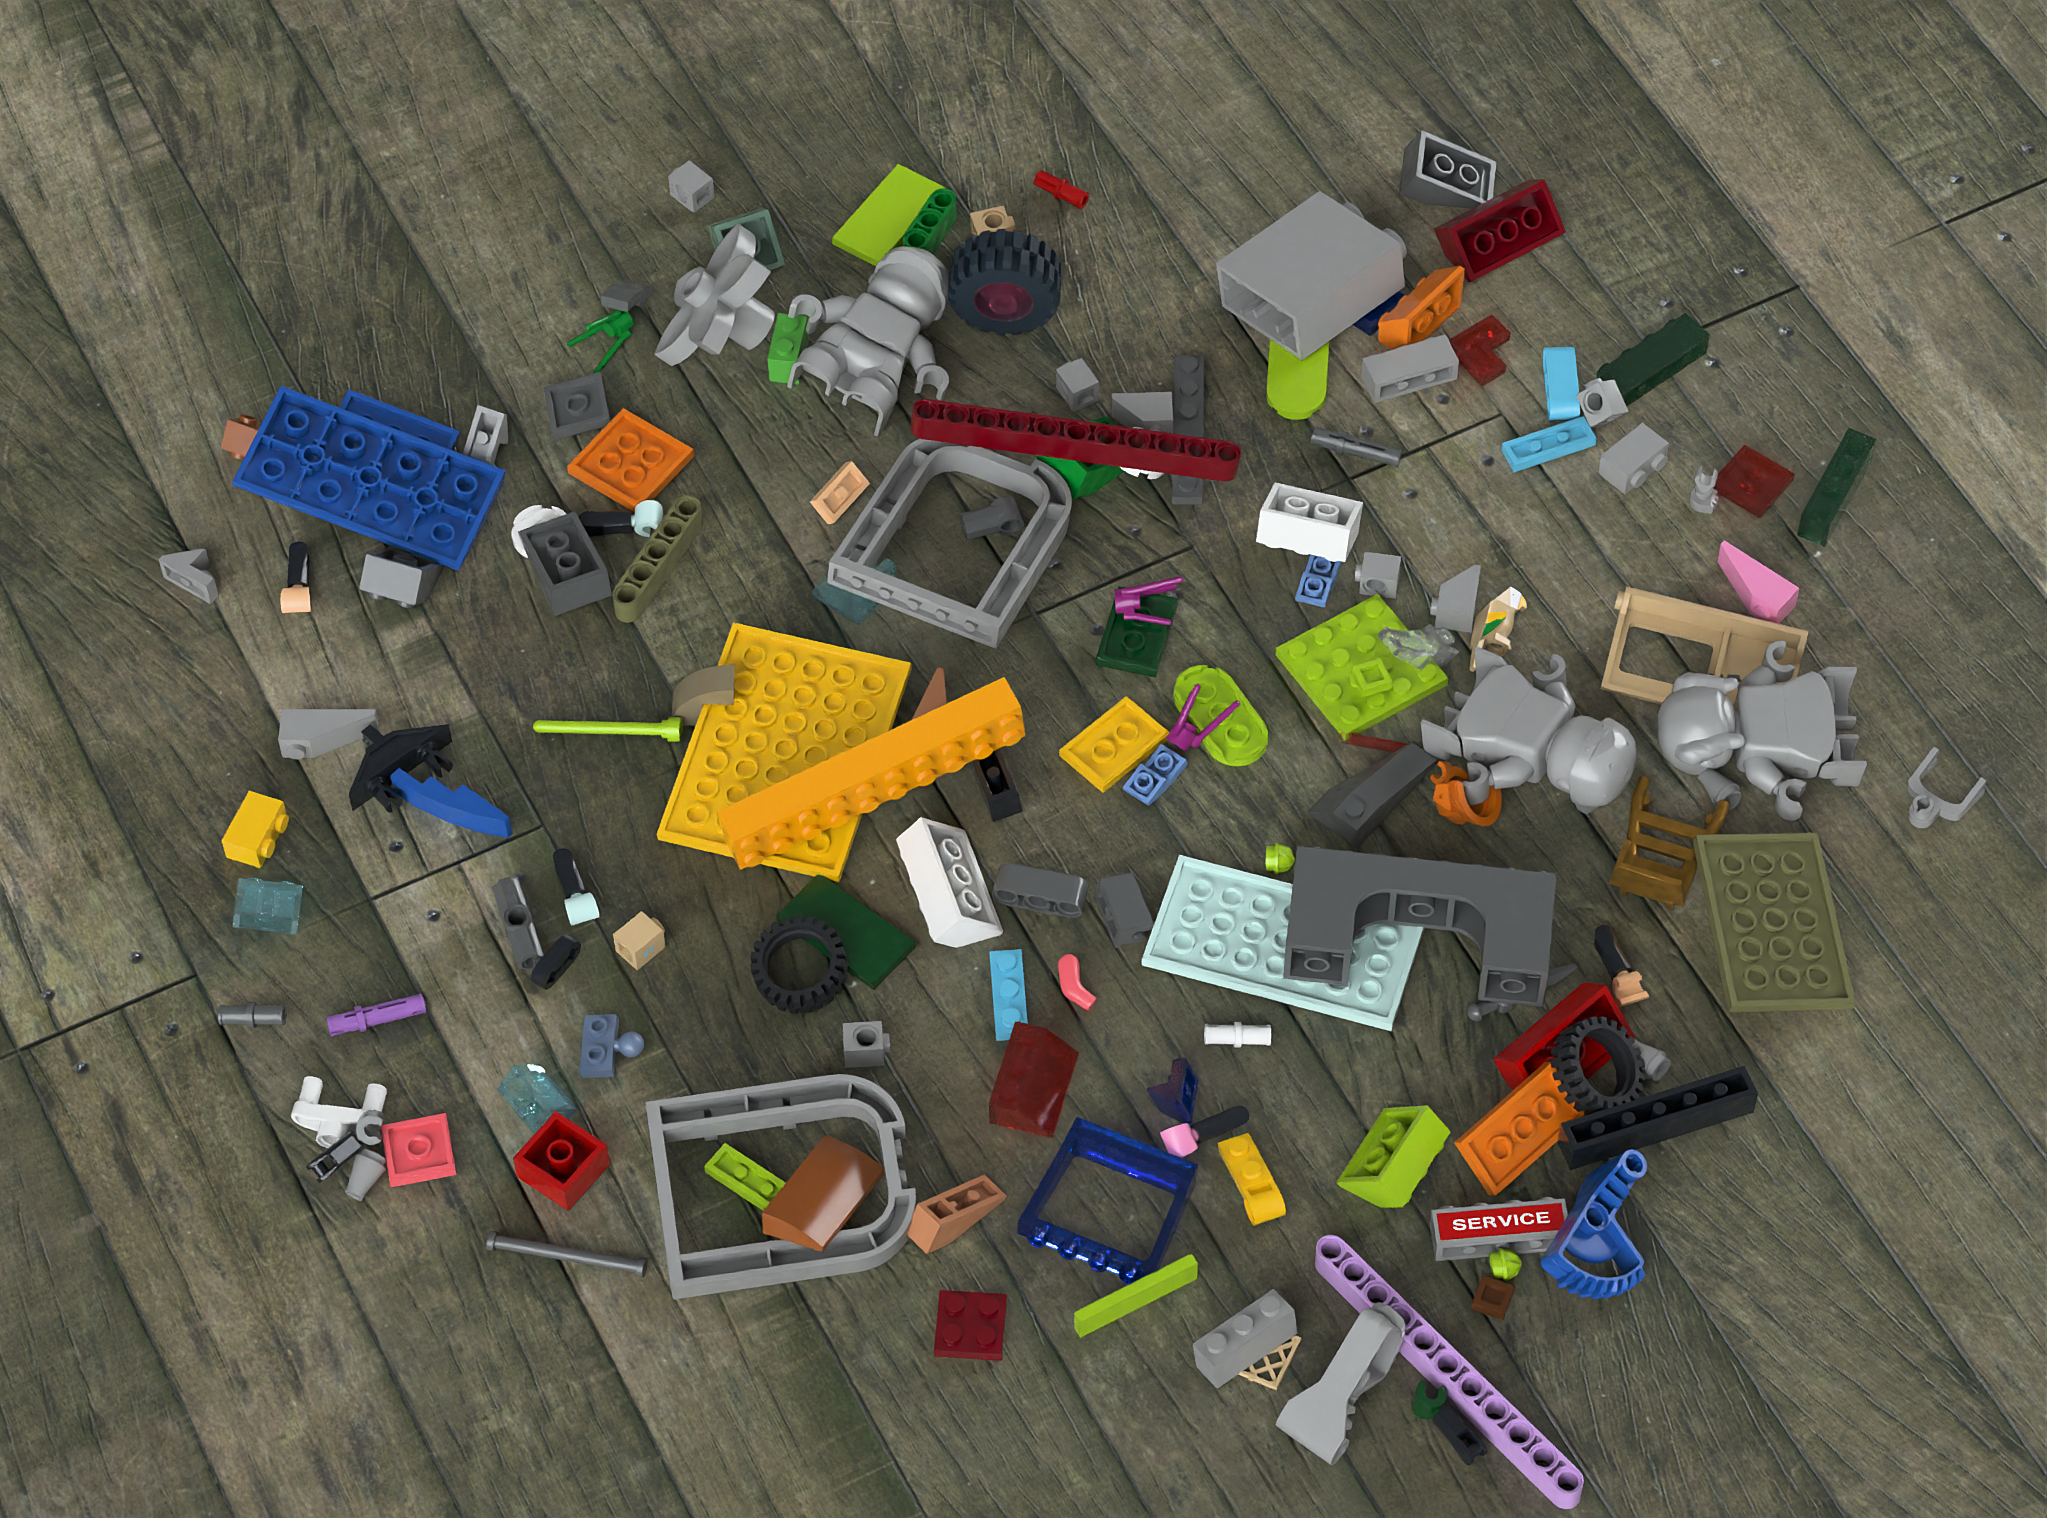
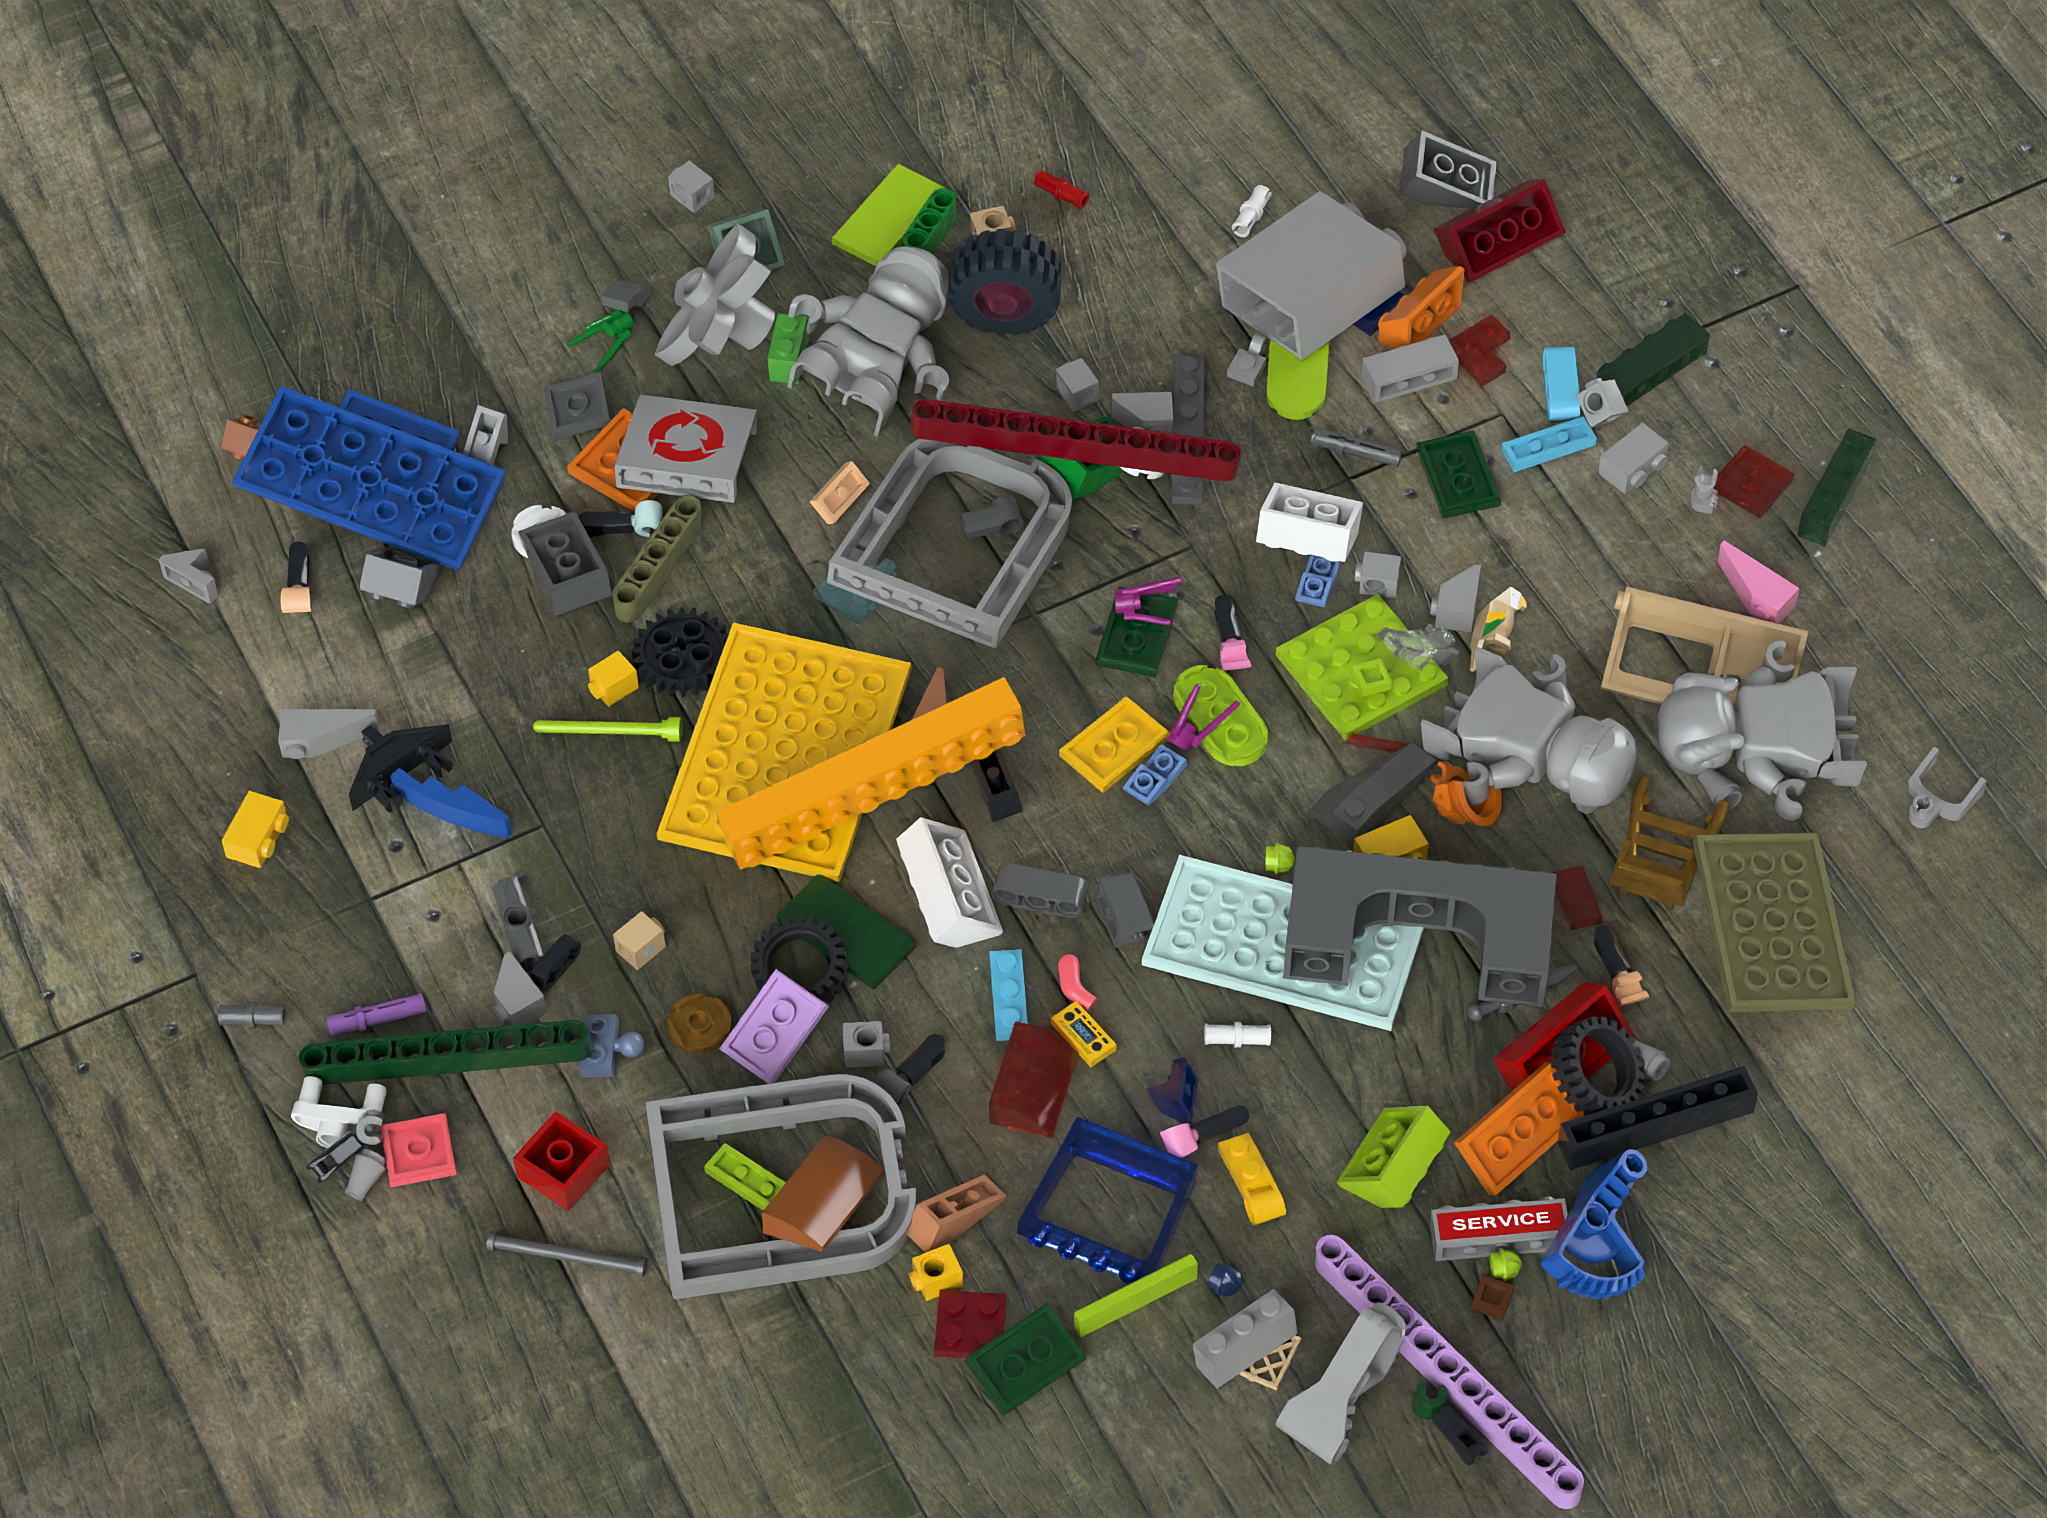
clear light blue brick [233,878,303,935] -> none
clear light blue brick [497,1064,577,1134] -> none
piece [553,848,599,926] -> none
dark tan brick [671,665,734,726] -> none
none -> dark green beam [298,1020,593,1085]
none -> light grey slope [493,951,547,1026]
none -> yellow brick [588,650,639,707]
none -> light grey panel [615,394,757,503]
none -> black gear [632,607,729,697]
none -> pearl gold tile [666,993,732,1055]
none -> lavender tile [719,969,829,1084]
none -> black piece [873,1034,945,1104]
none -> yellow brick [909,1244,963,1301]
none -> dark green tile [964,1303,1087,1416]
none -> yellow tile [1051,1001,1117,1068]
none -> dark blue plate [1208,1263,1242,1296]
none -> piece [1215,595,1251,671]
none -> light grey plate [1227,332,1267,387]
none -> white pin [1232,185,1272,237]
none -> yellow brick [1353,815,1429,860]
none -> dark green tile [1416,430,1501,519]
none -> clear red tile [1552,865,1602,930]

